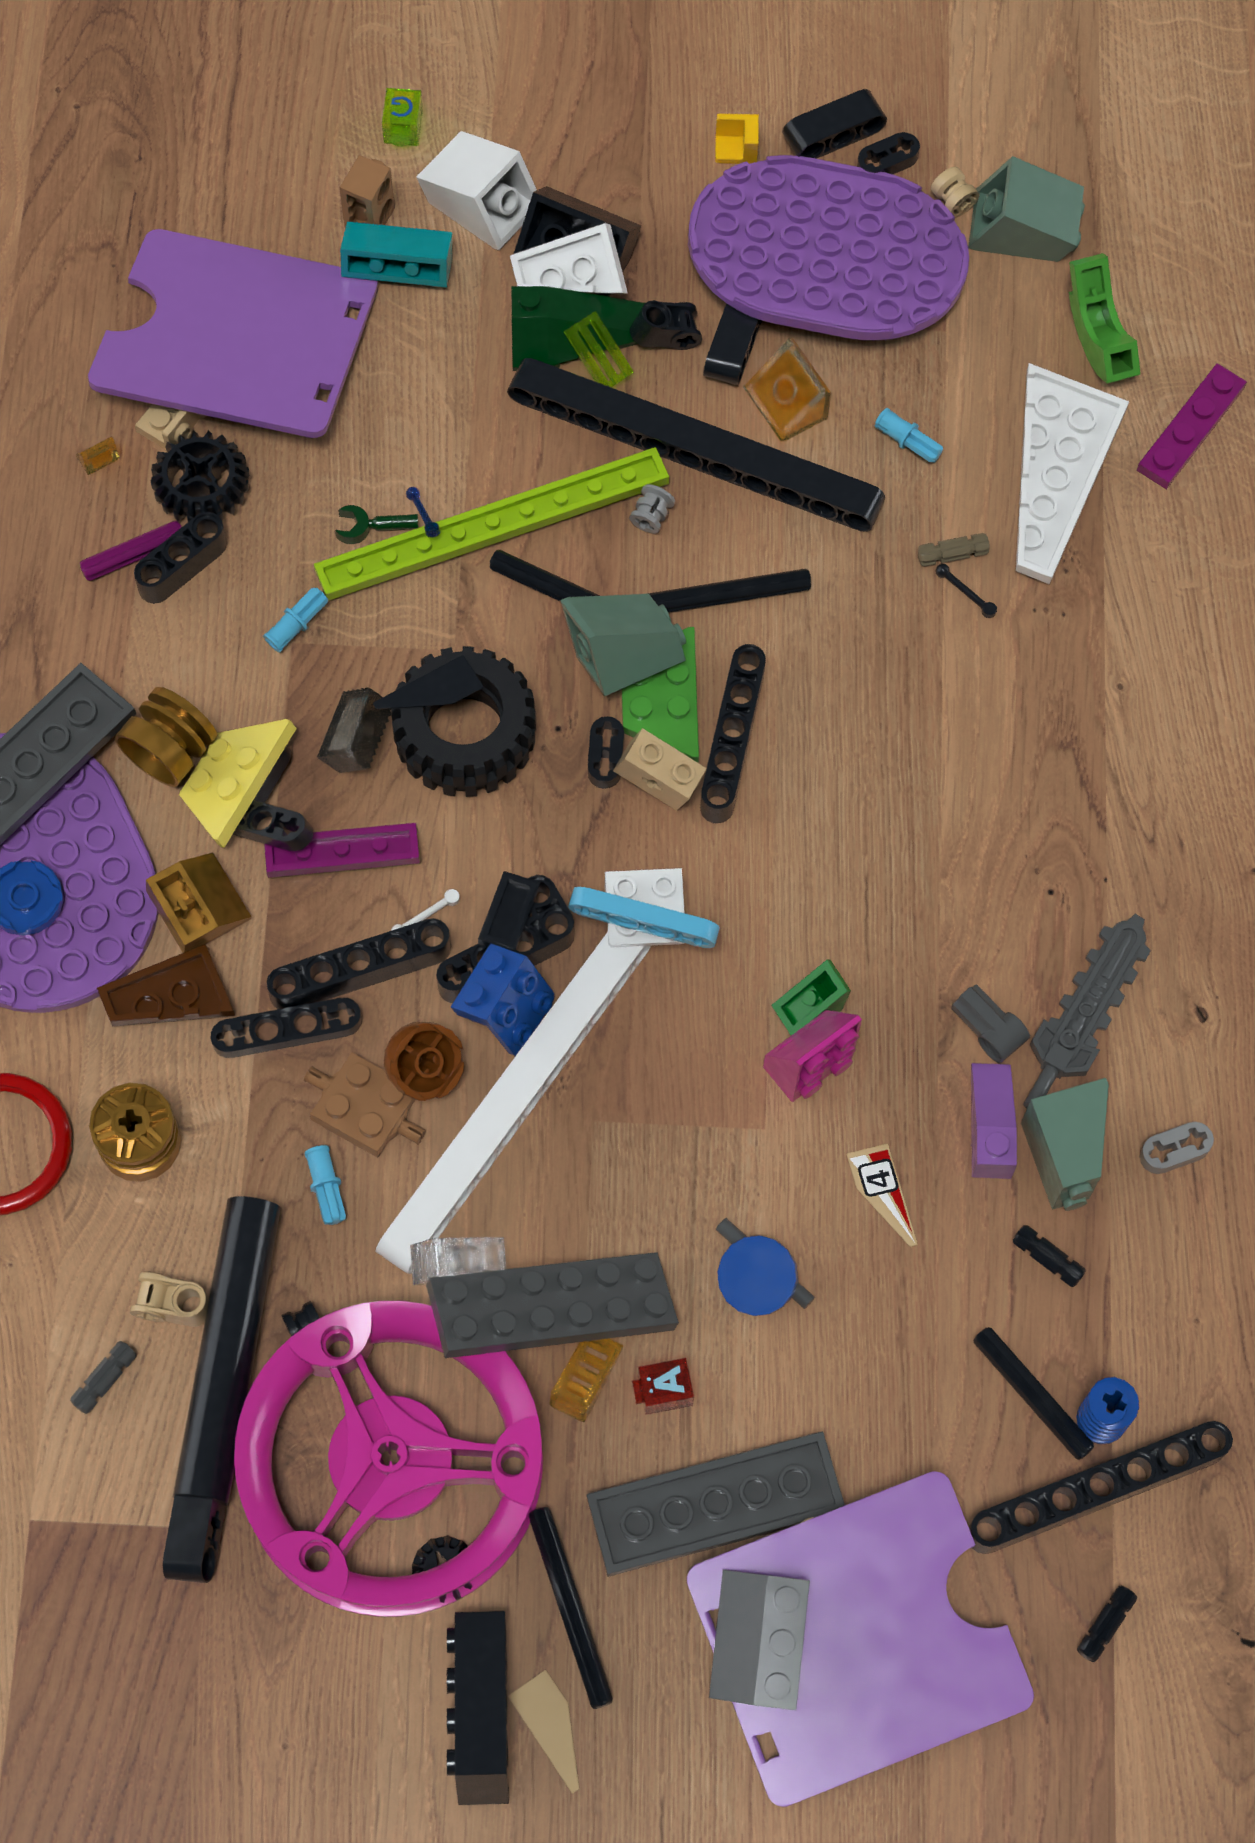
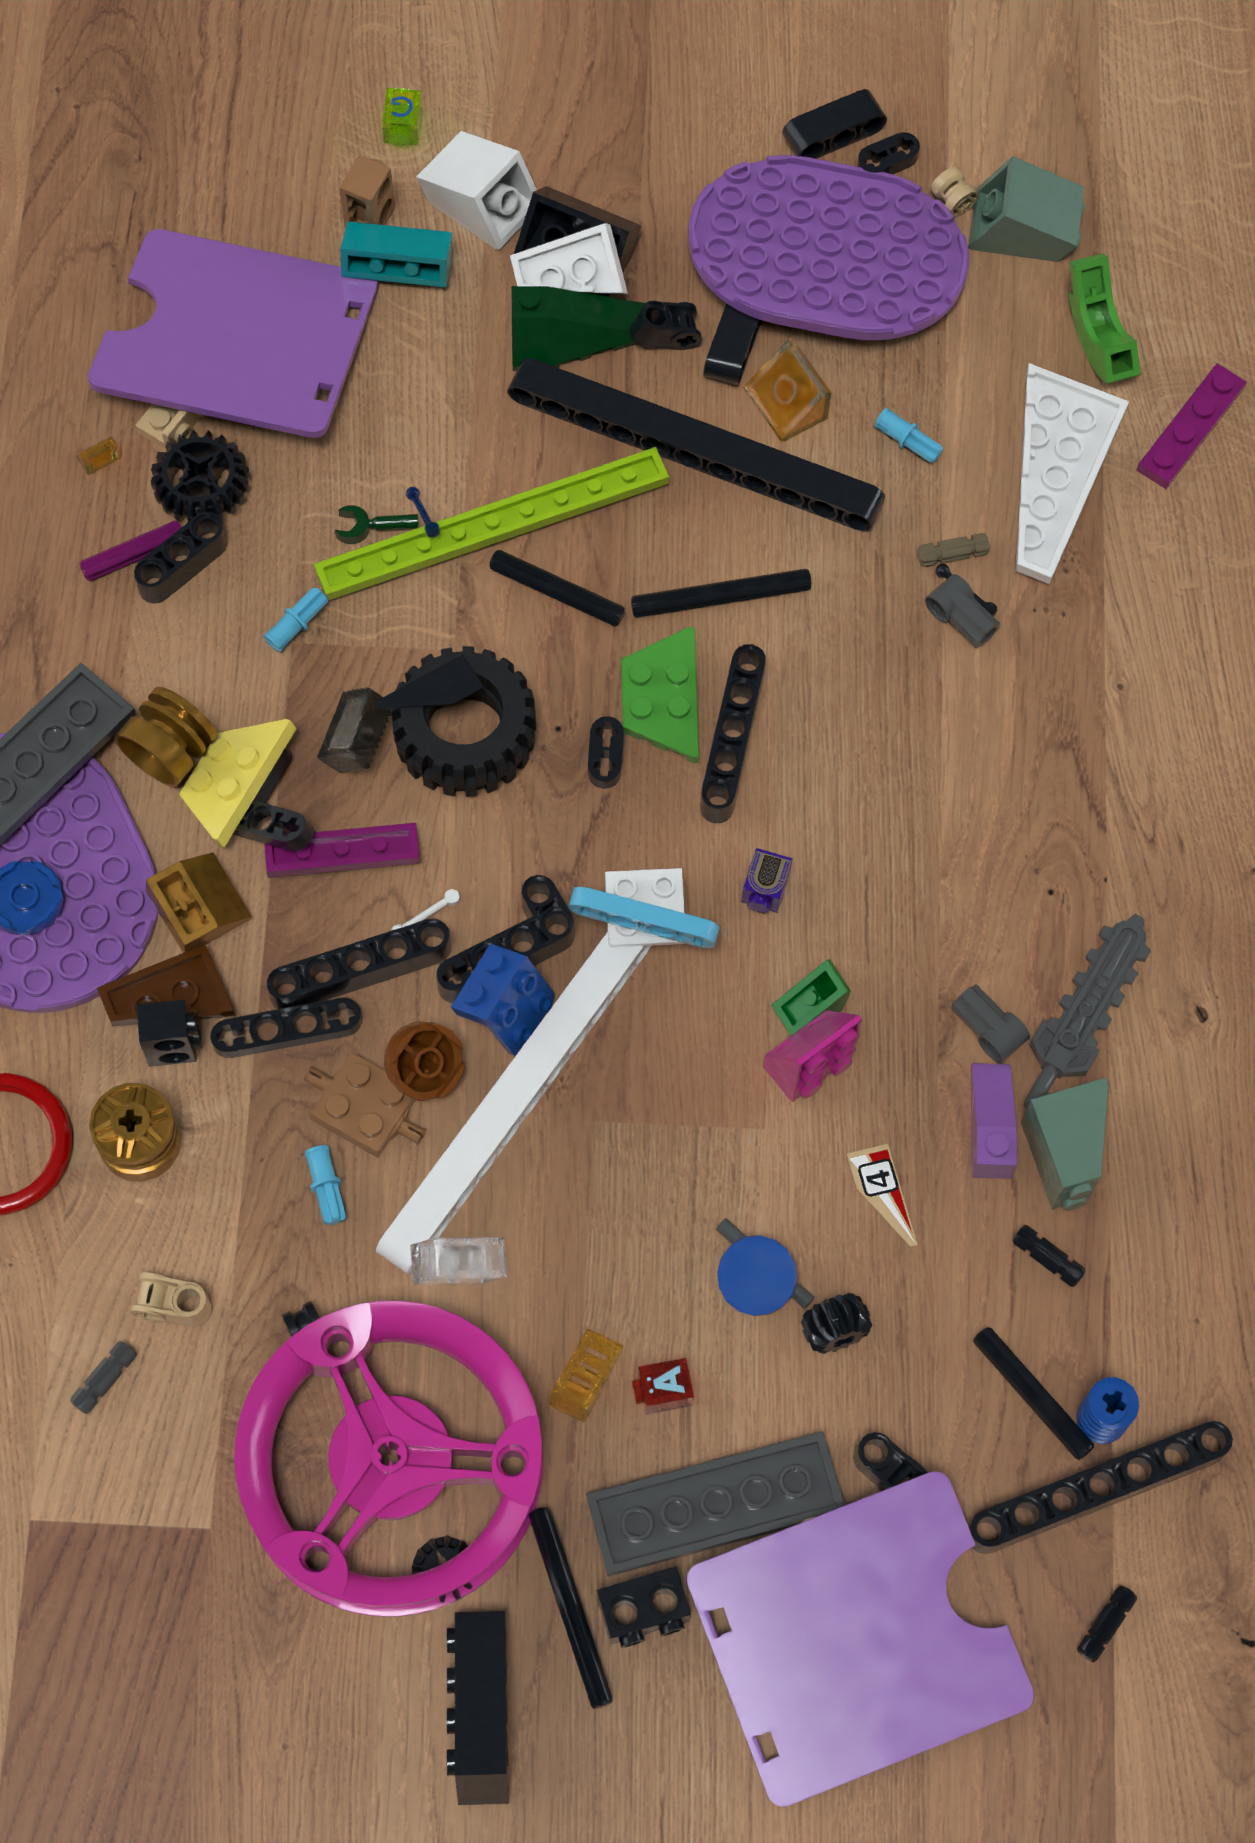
black piece [163,1196,281,1583] -> none
dark grey plate [426,1252,679,1358] -> none
black tile [478,871,540,952] -> none
tan sticker [508,1670,579,1794] -> none
sand green slope [560,594,686,696] -> none
clear neon green tile [564,311,634,387] -> none
tan brick [613,728,707,811] -> none
light grey bush [629,484,675,534] -> none
dark grey slope [709,1570,810,1710] -> none
yellow panel [715,114,759,164] -> none
light grey beam [1139,1122,1214,1174] -> none
none -> black brick [137,1000,202,1067]
none -> black brick [596,1566,691,1648]
none -> brick [741,848,793,913]
none -> black gear [801,1293,872,1354]
none -> black piece [853,1432,928,1491]
none -> dark grey piece [925,574,1000,648]

